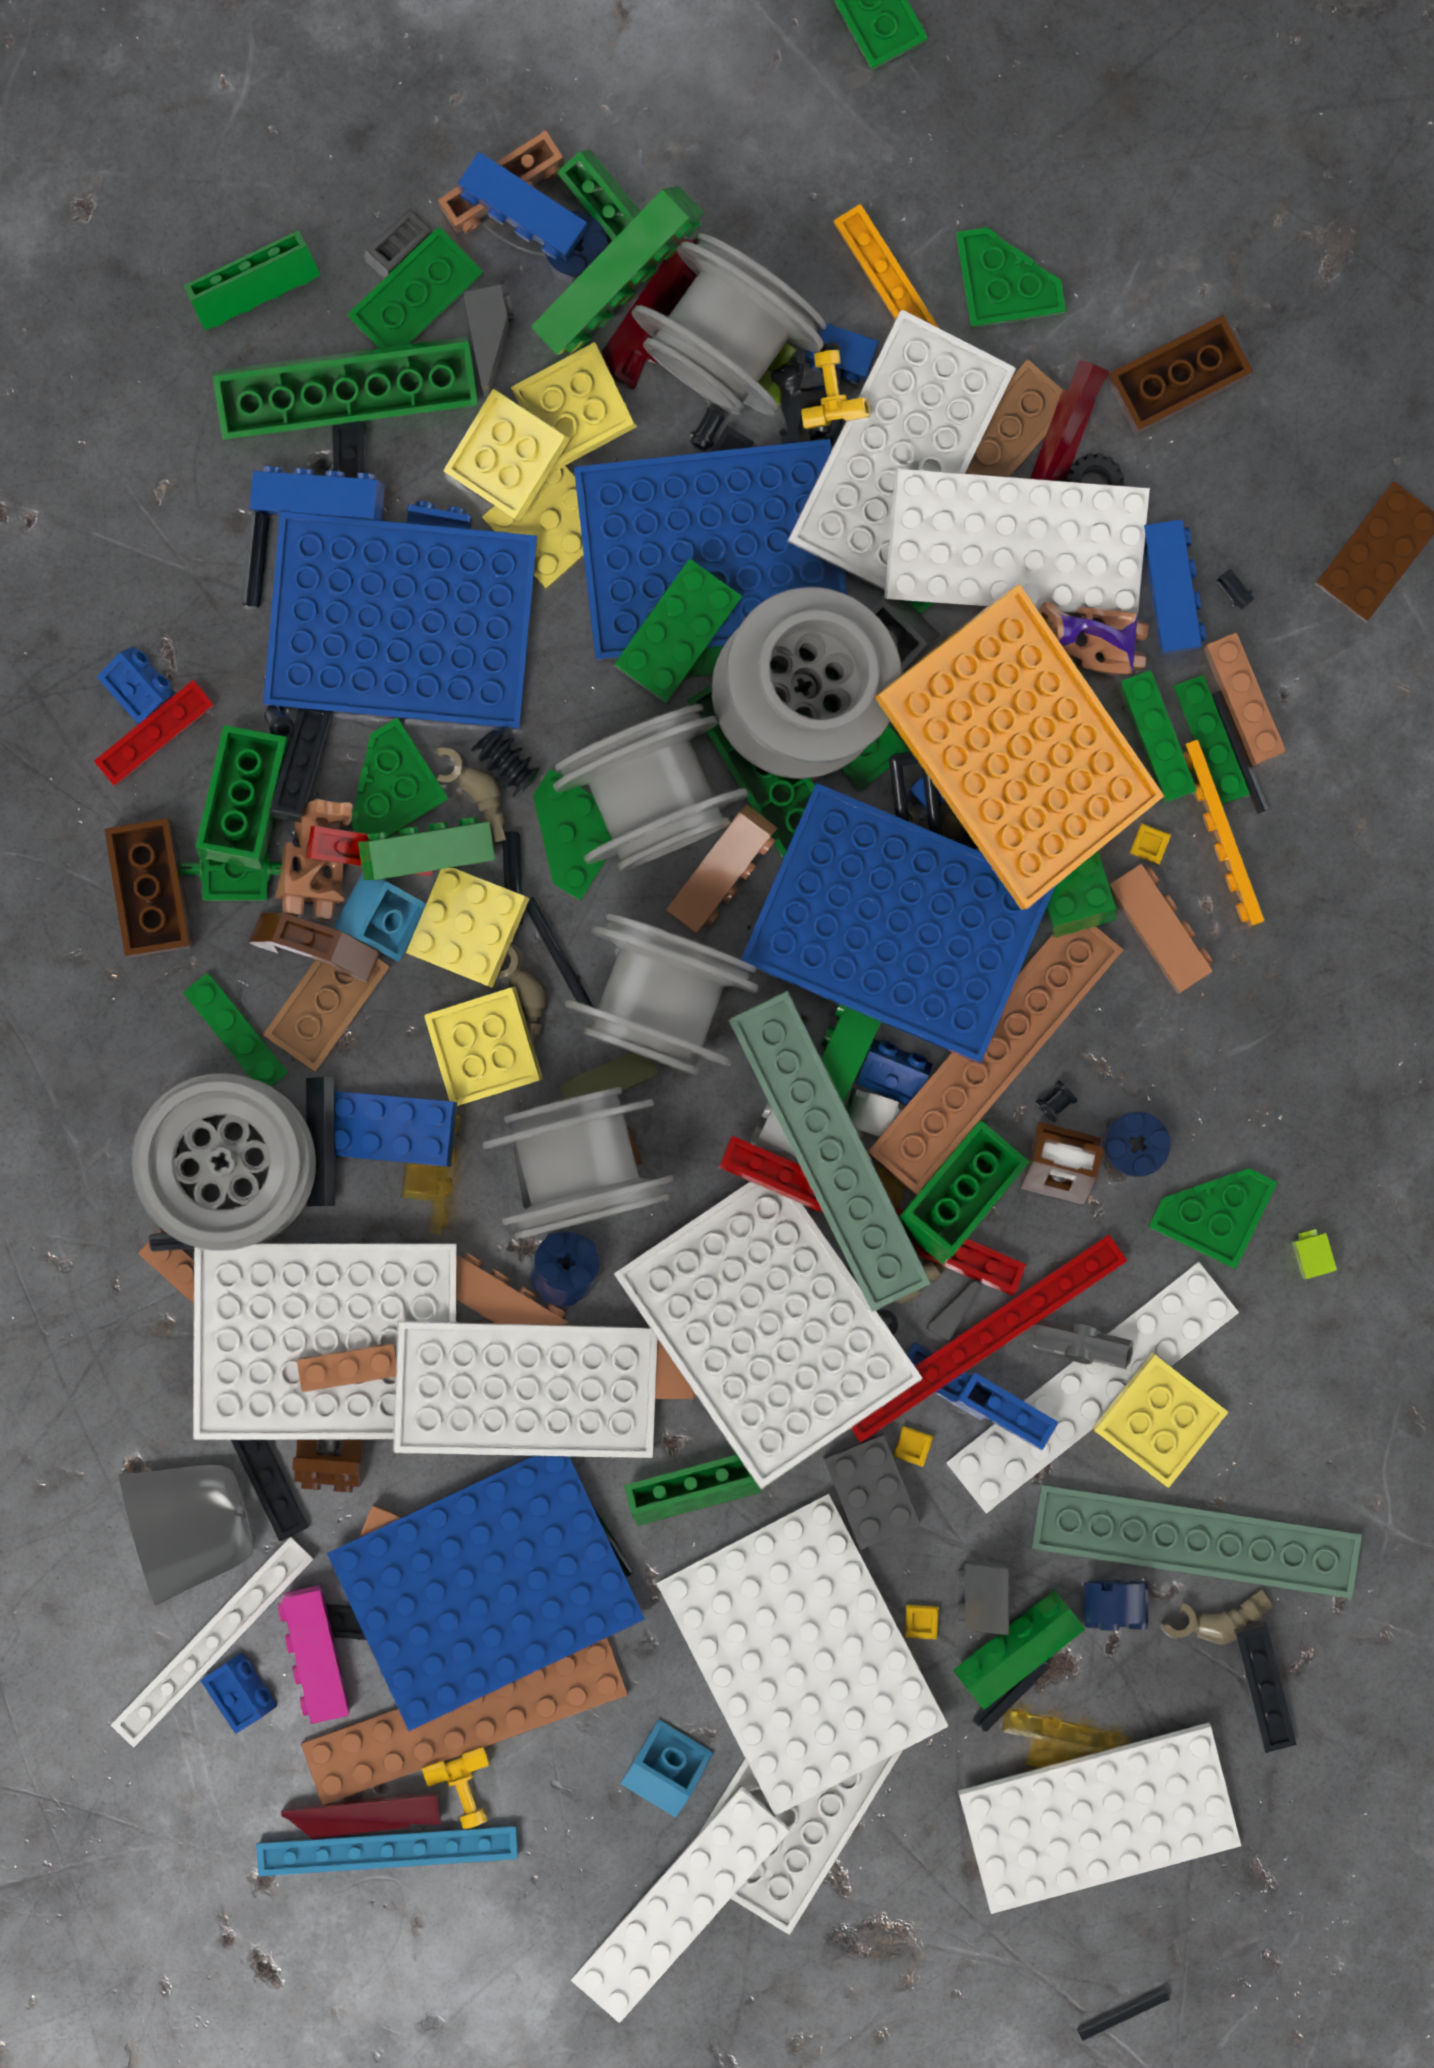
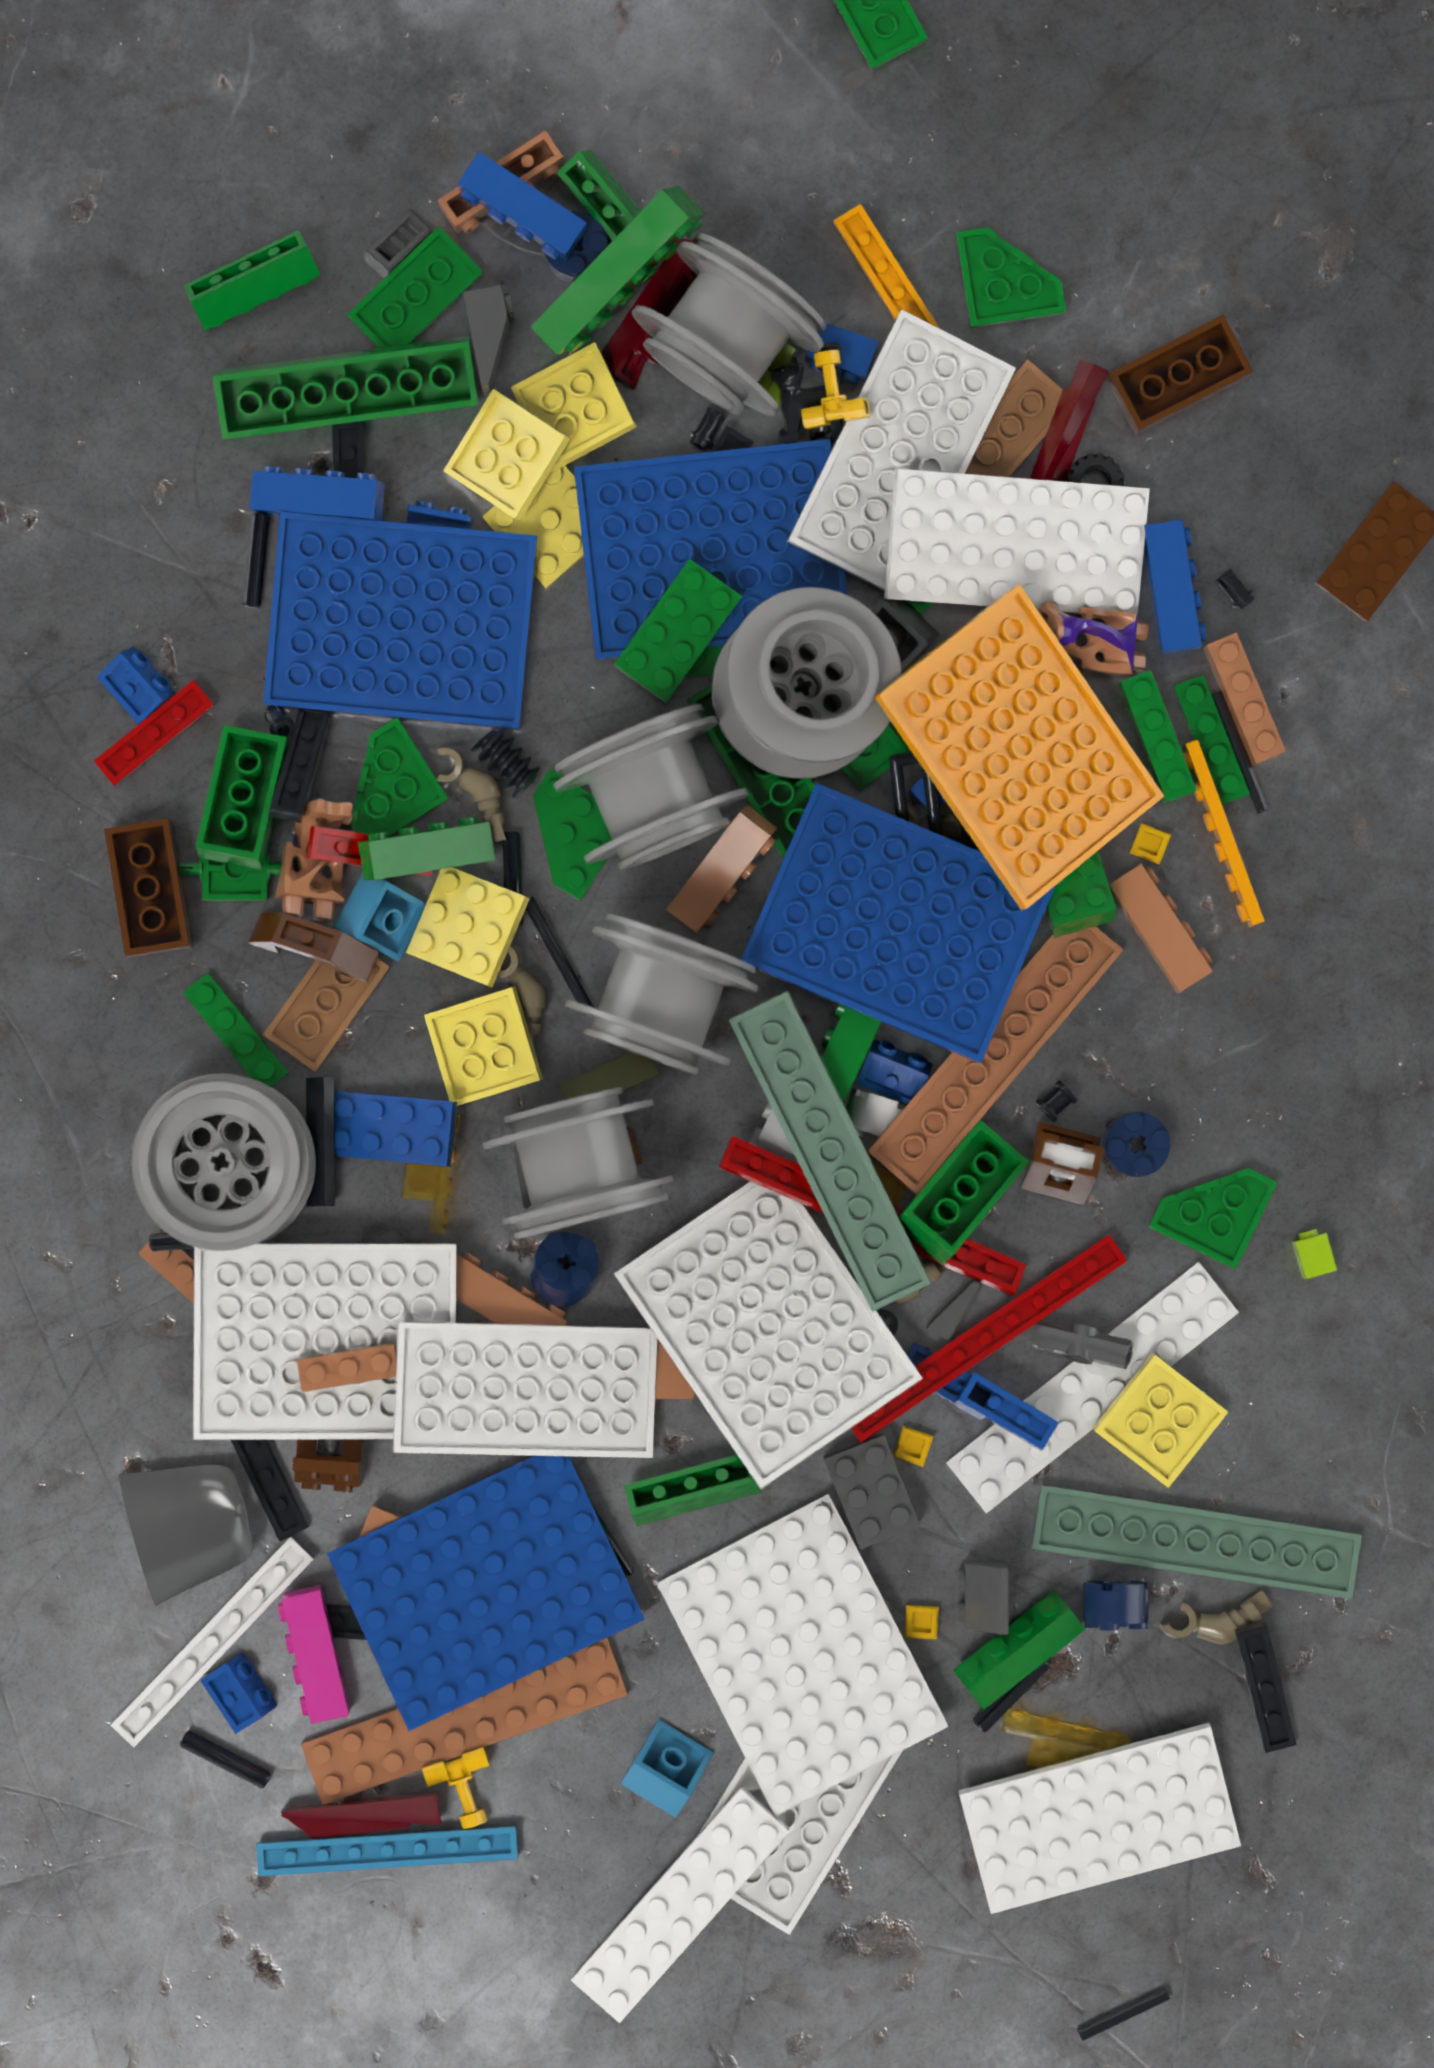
none -> black axle [180,1731,271,1789]

